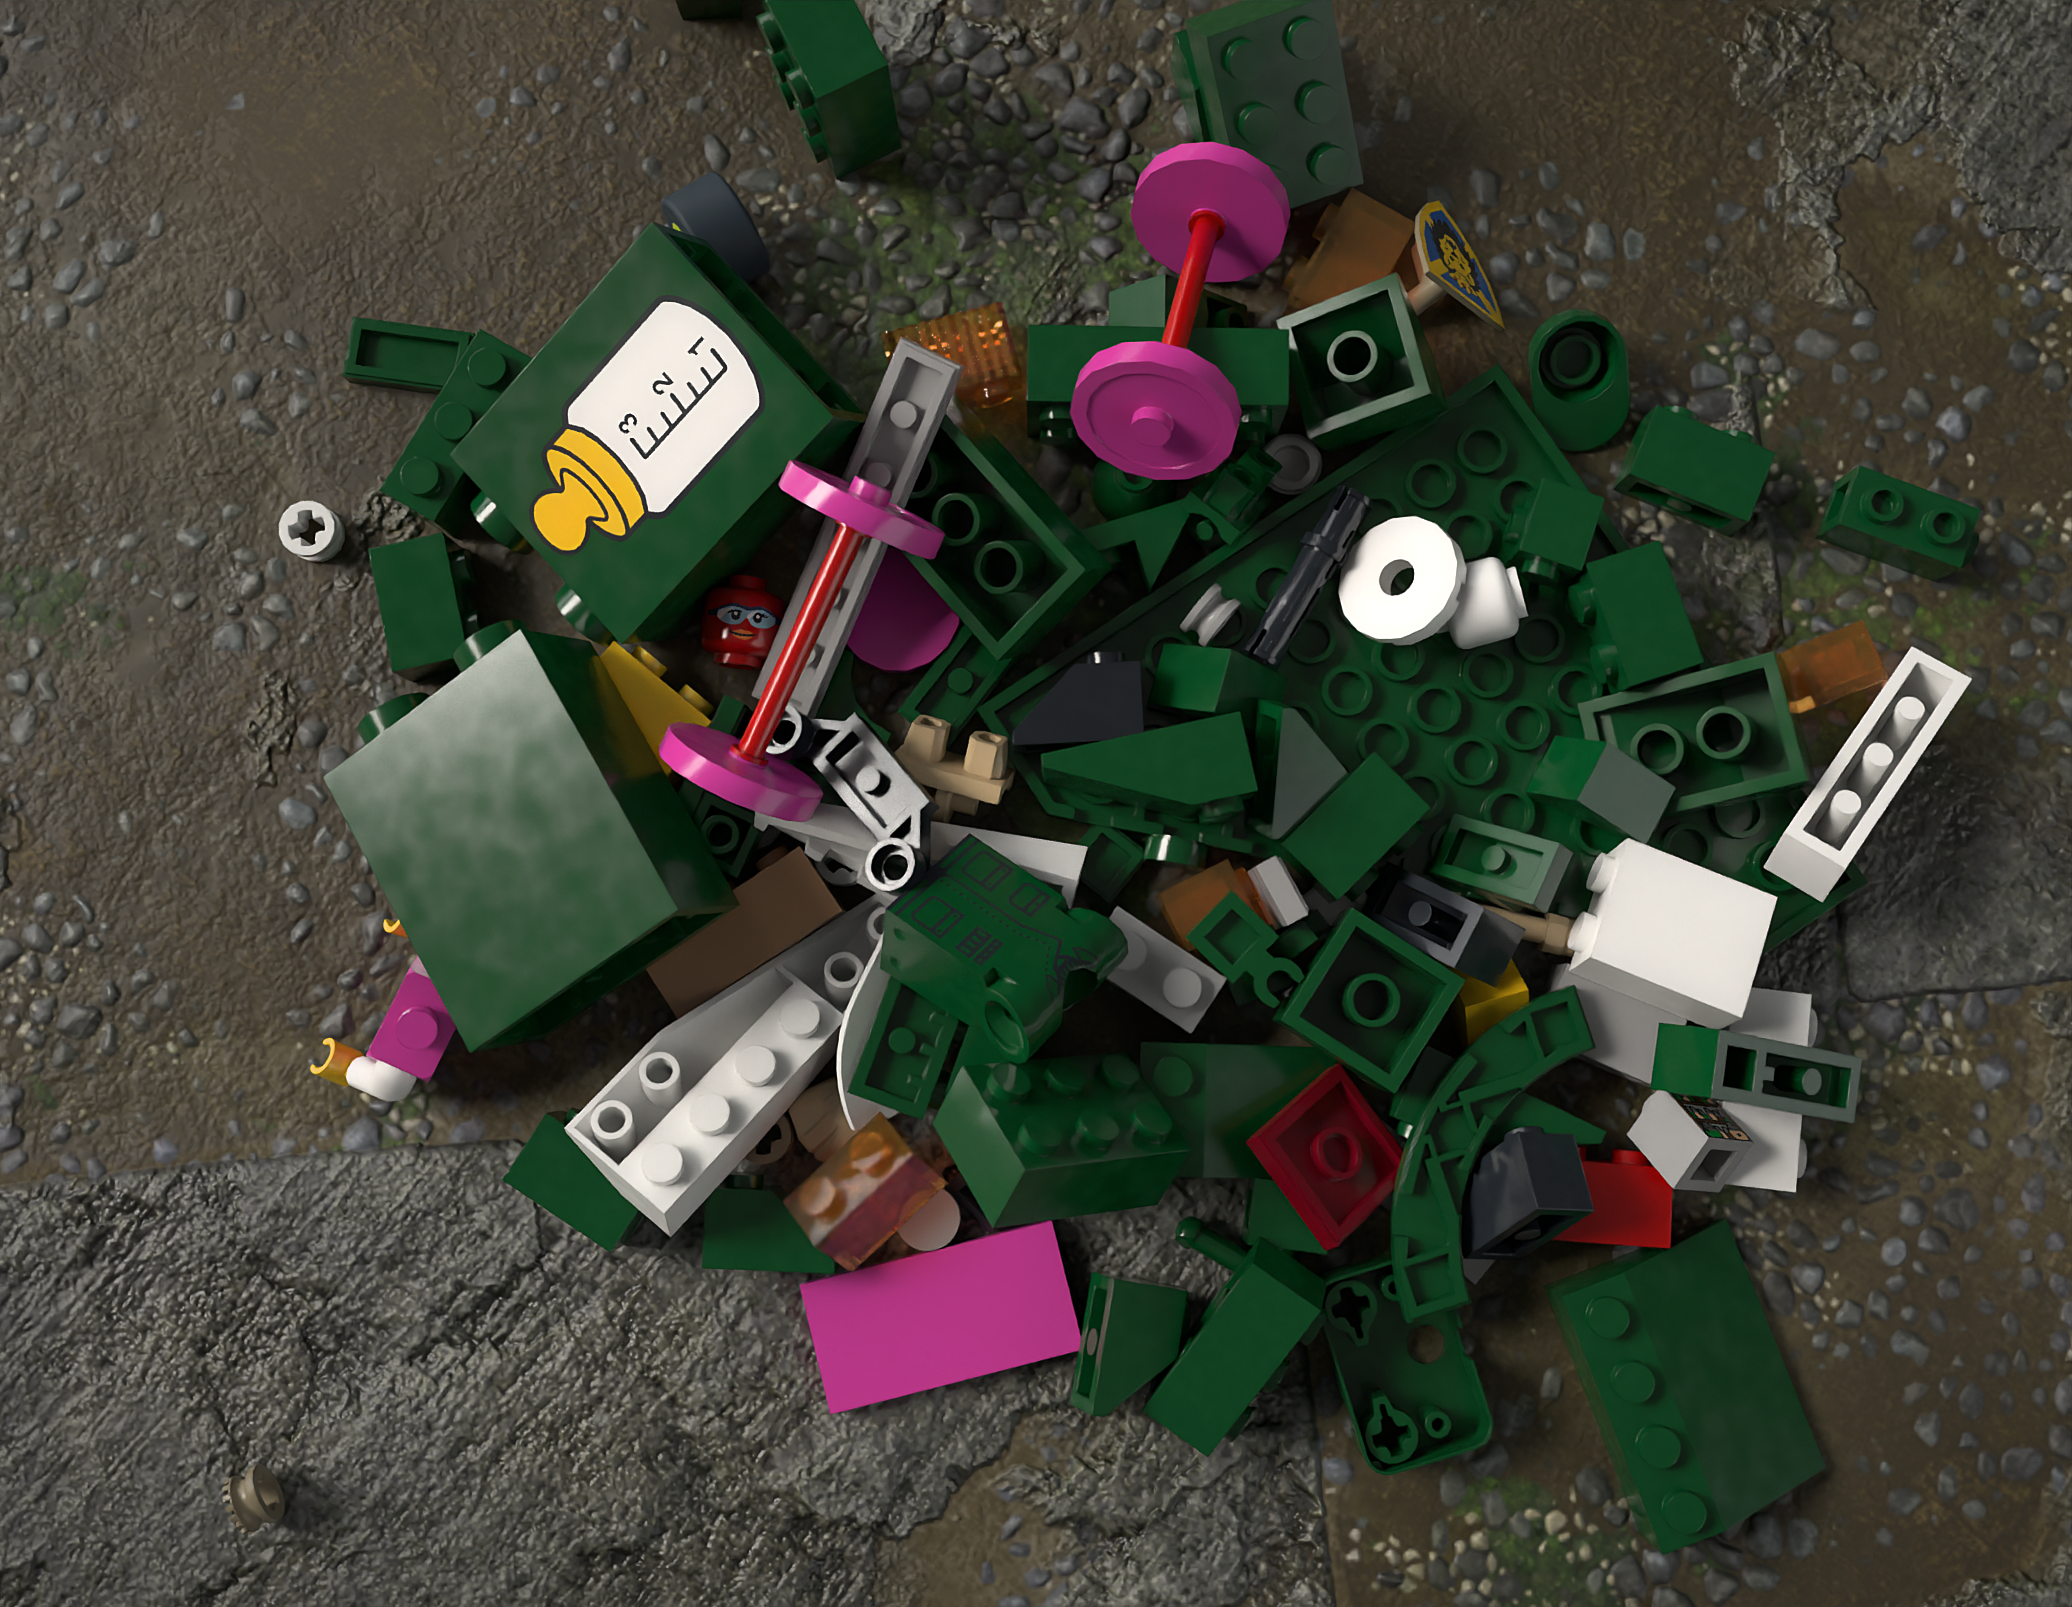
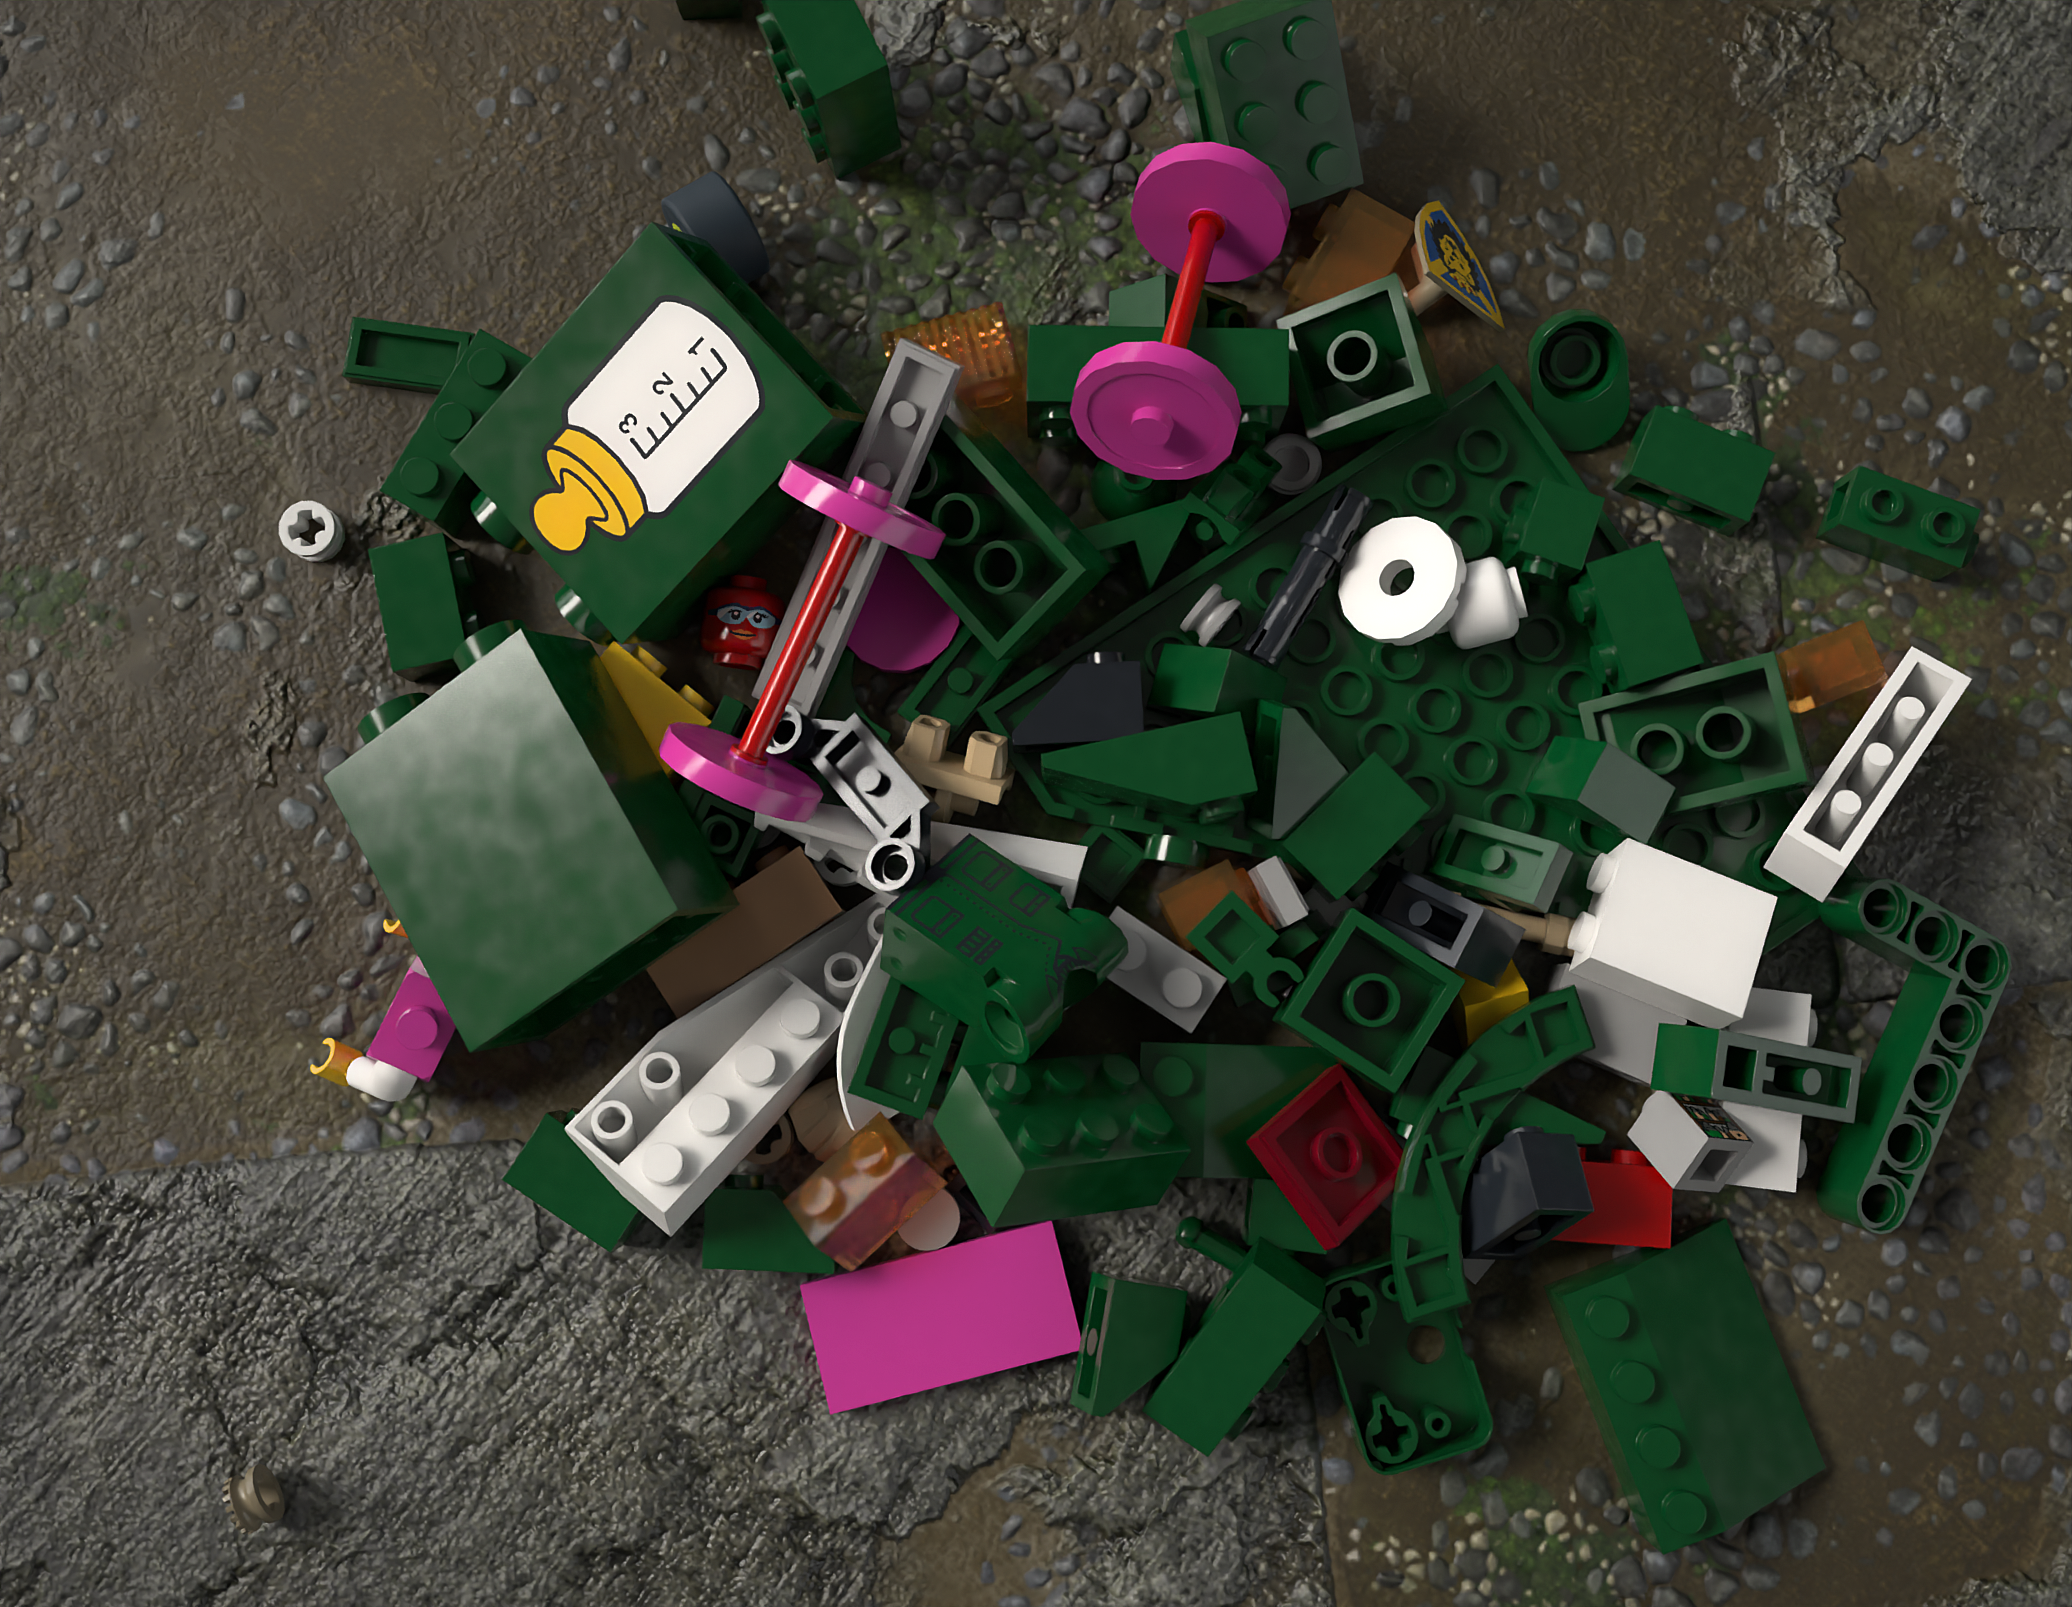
none -> dark green beam [1816,875,2012,1235]

